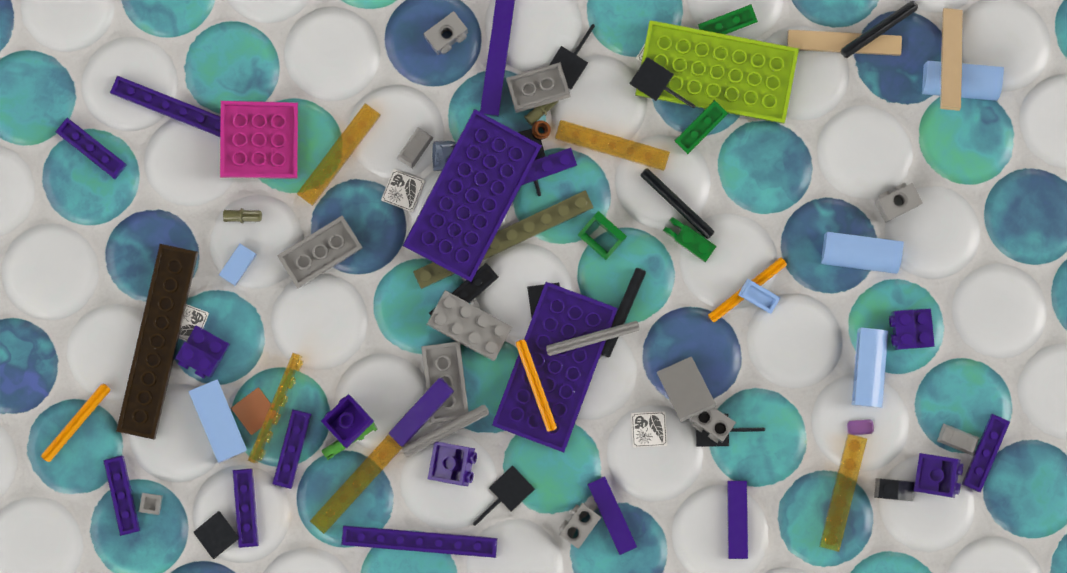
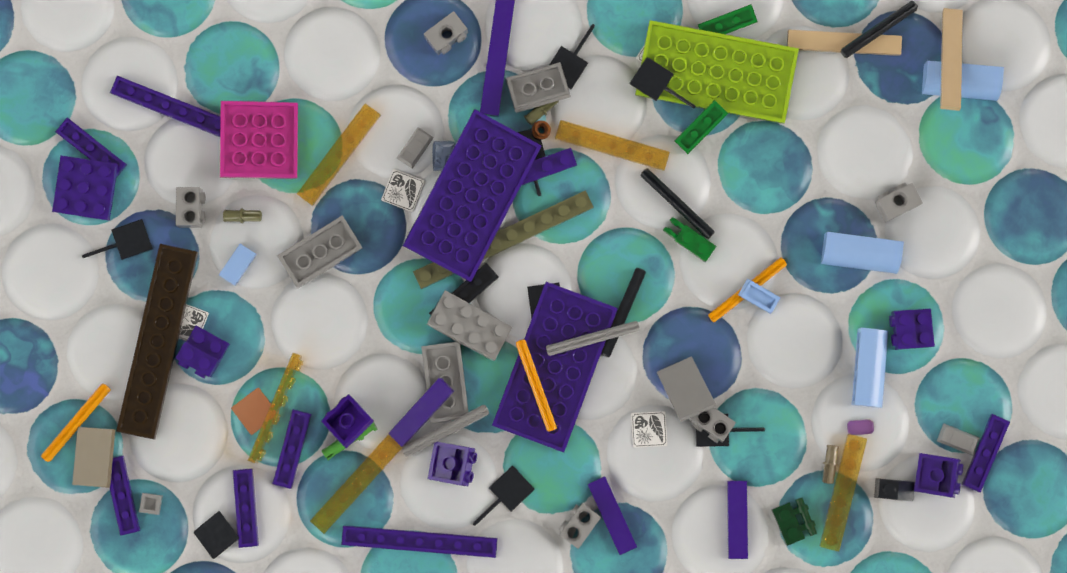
light blue brick [188,379,247,464] -> none
green tile [578,211,627,260] -> none
none -> dark purple plate [52,155,118,221]
none -> dark tan tile [72,427,115,488]
none -> black piece [82,219,153,260]
none -> light grey brick [176,187,206,228]
none -> dark green plate [771,497,817,546]
none -> dark tan axle [822,445,839,484]

